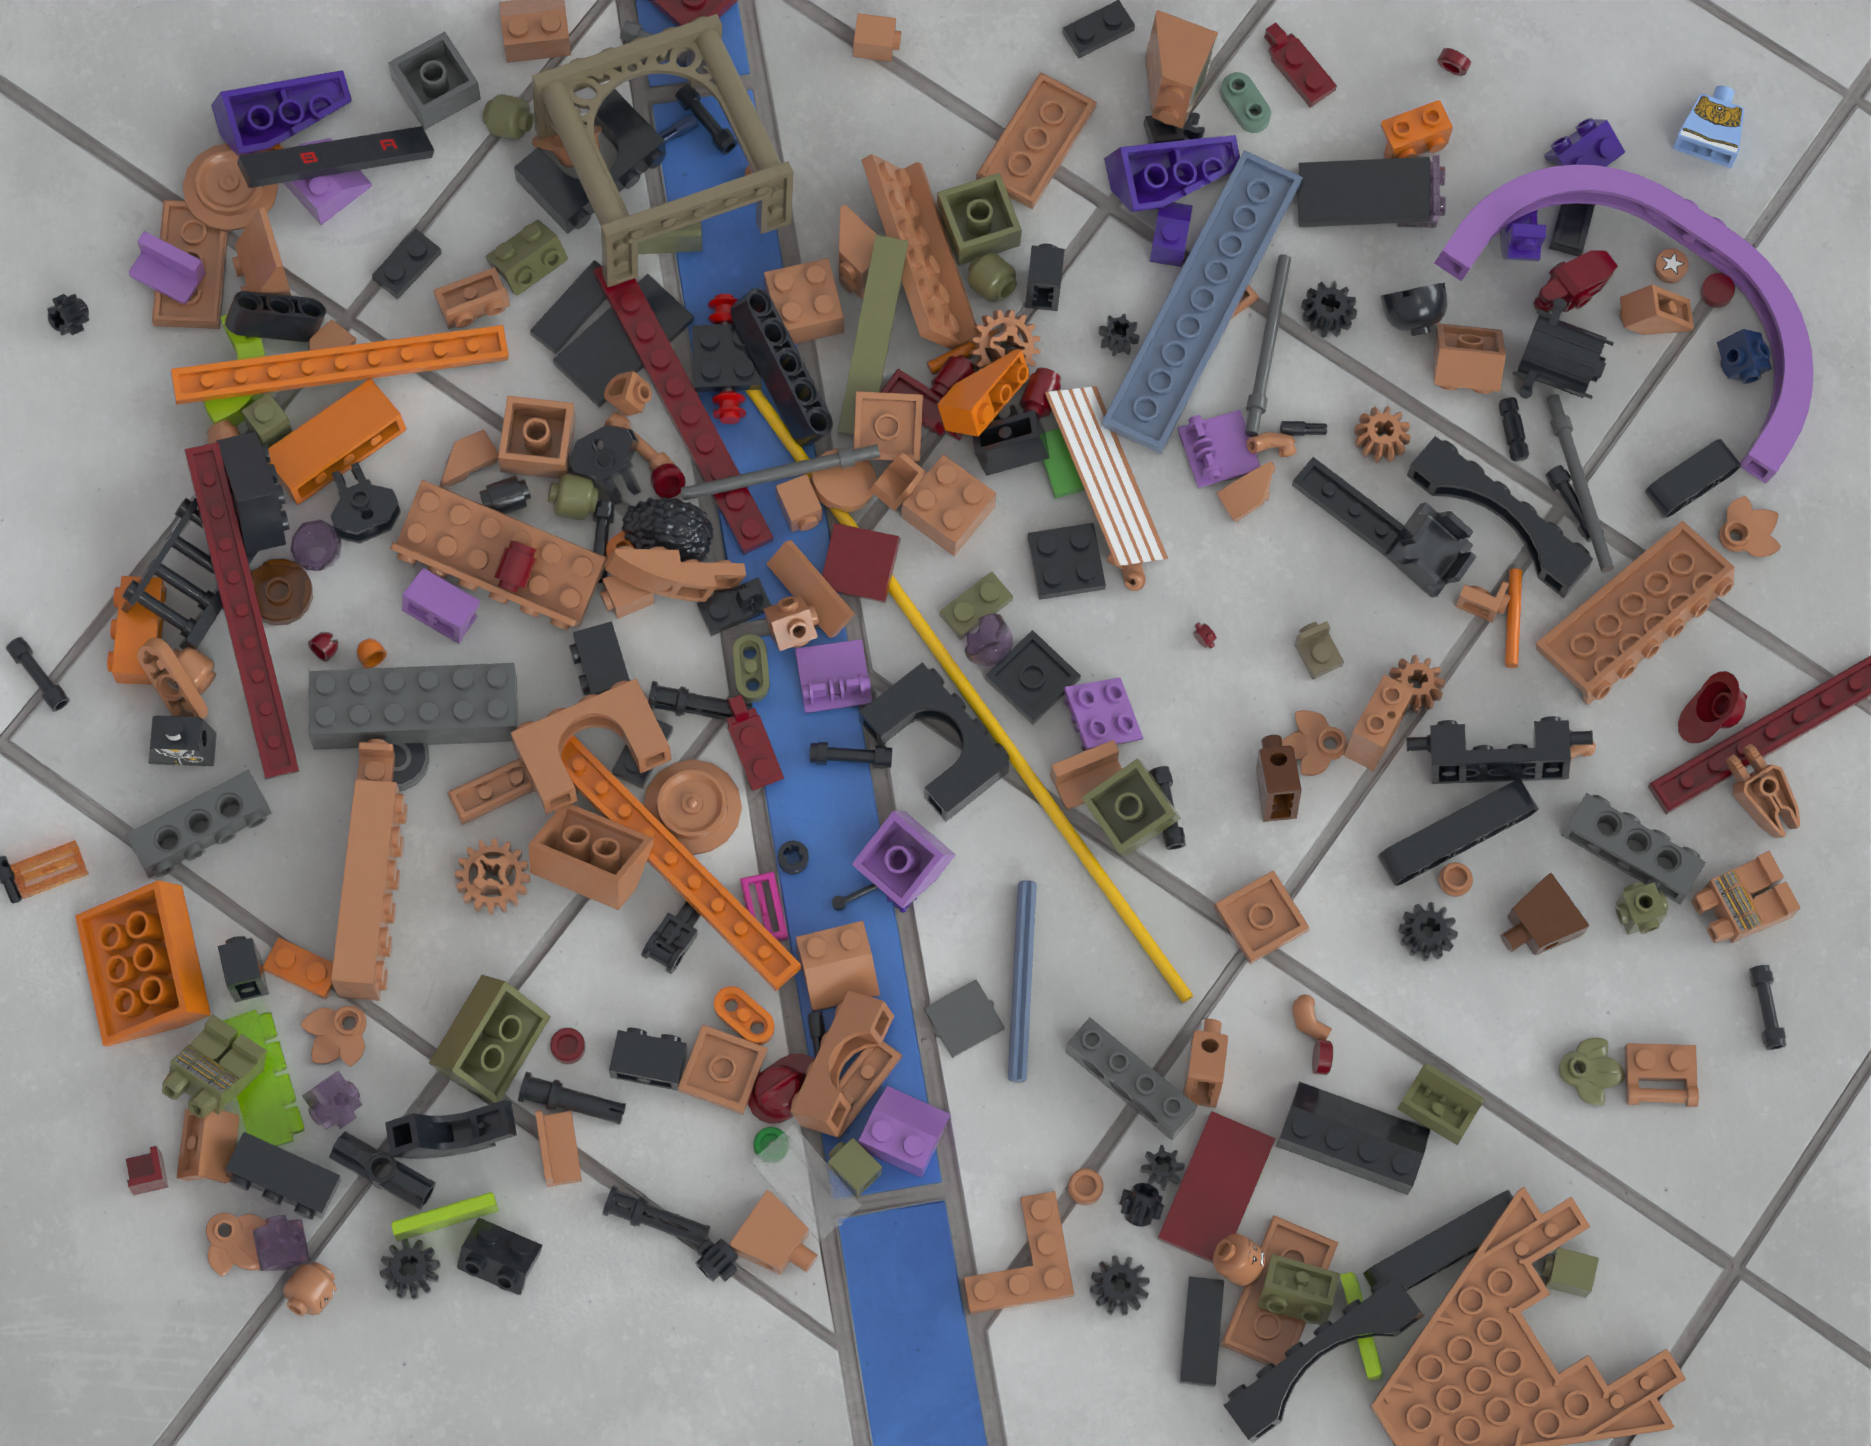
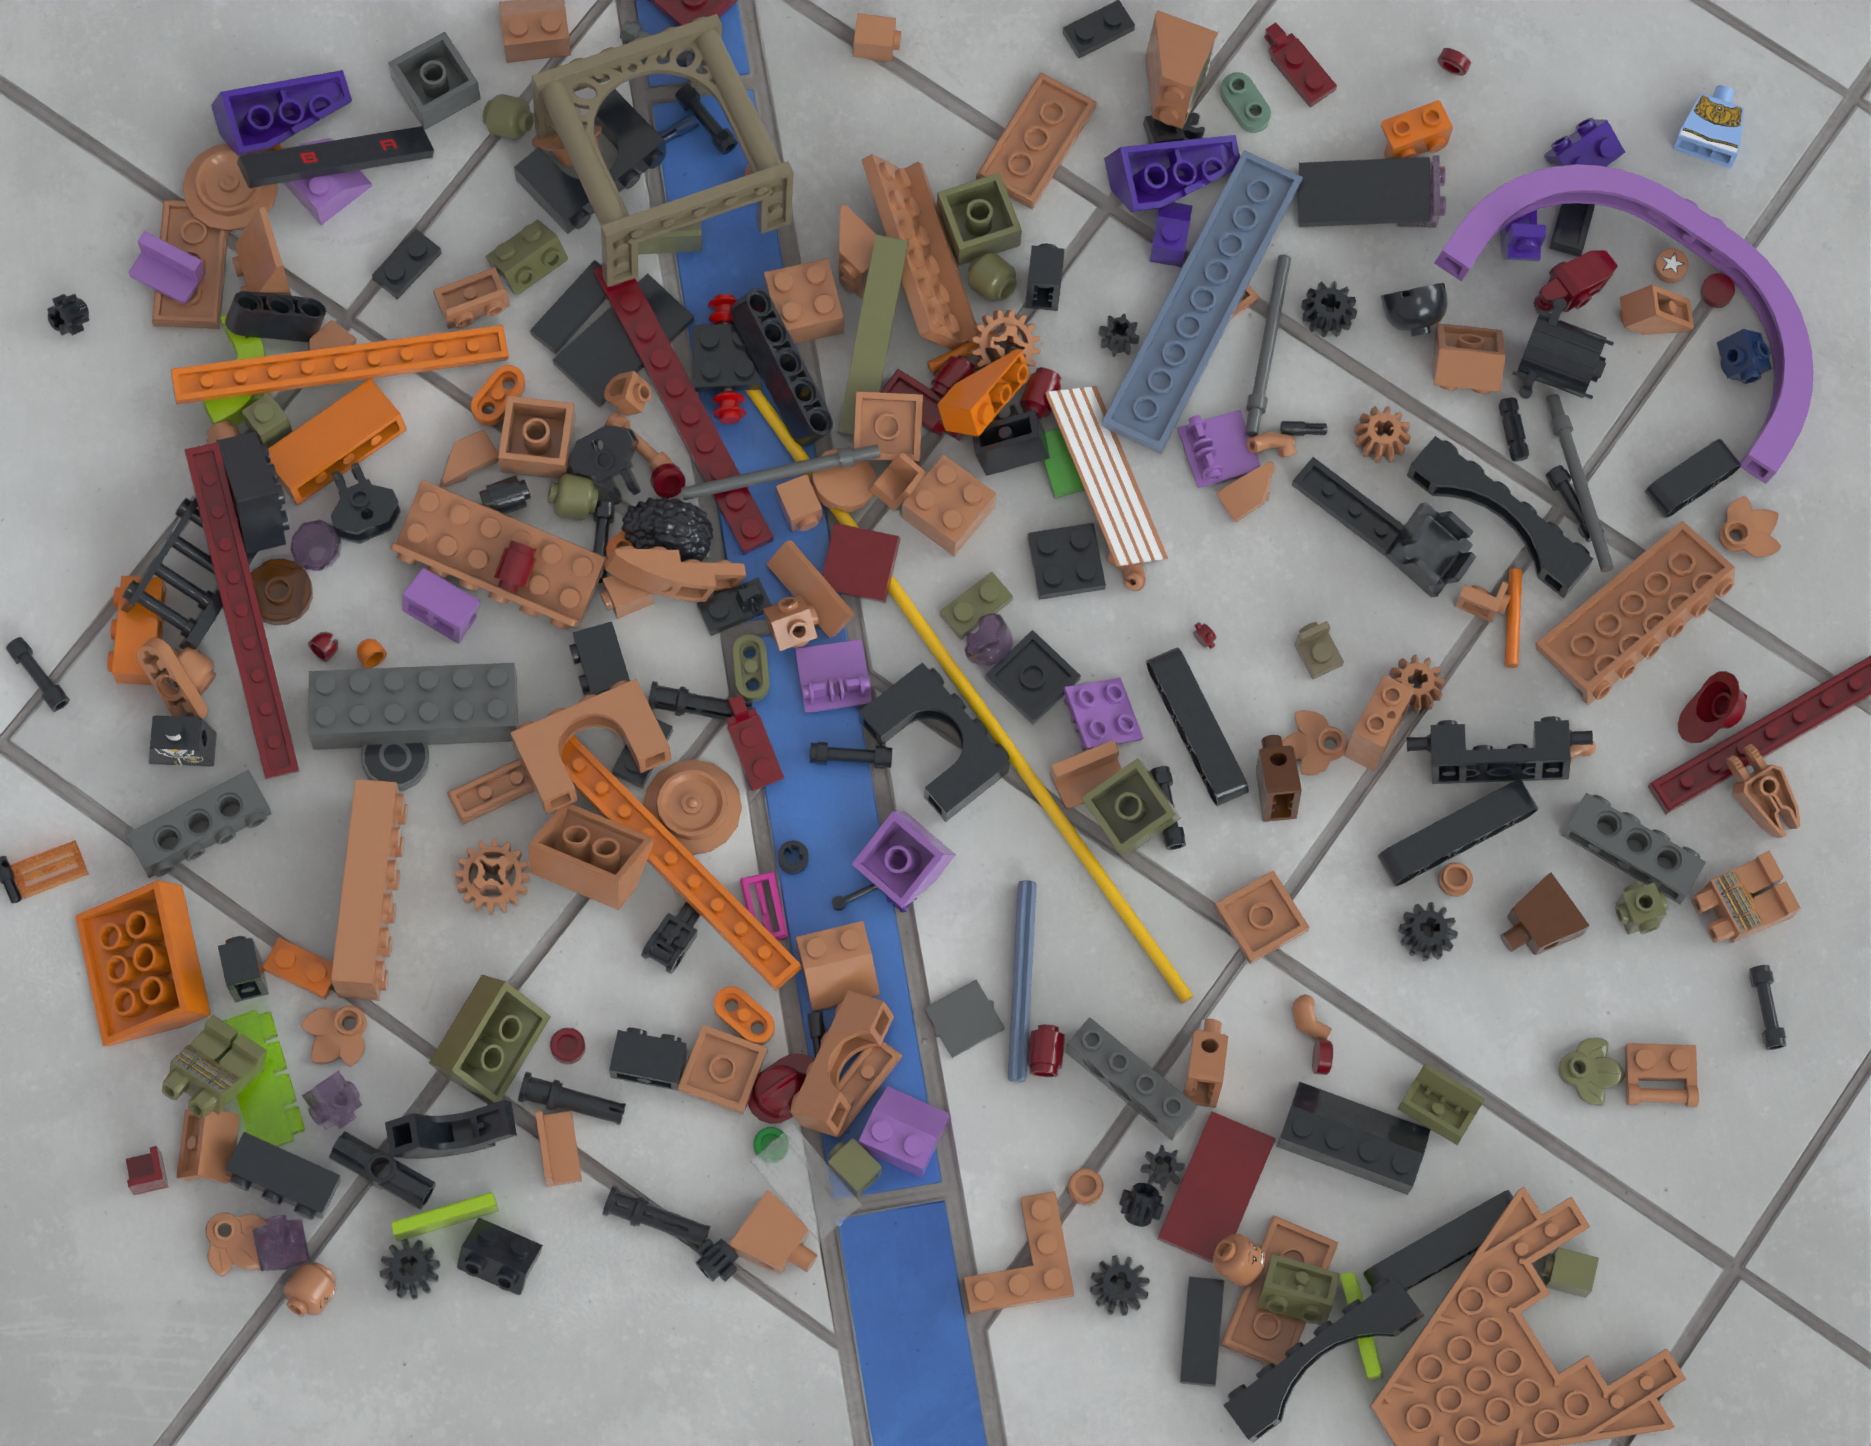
nougat bracket [357,739,395,782] -> none
none -> orange plate [471,365,525,426]
none -> dark red brick [1028,1024,1065,1077]
none -> black beam [1146,647,1249,806]

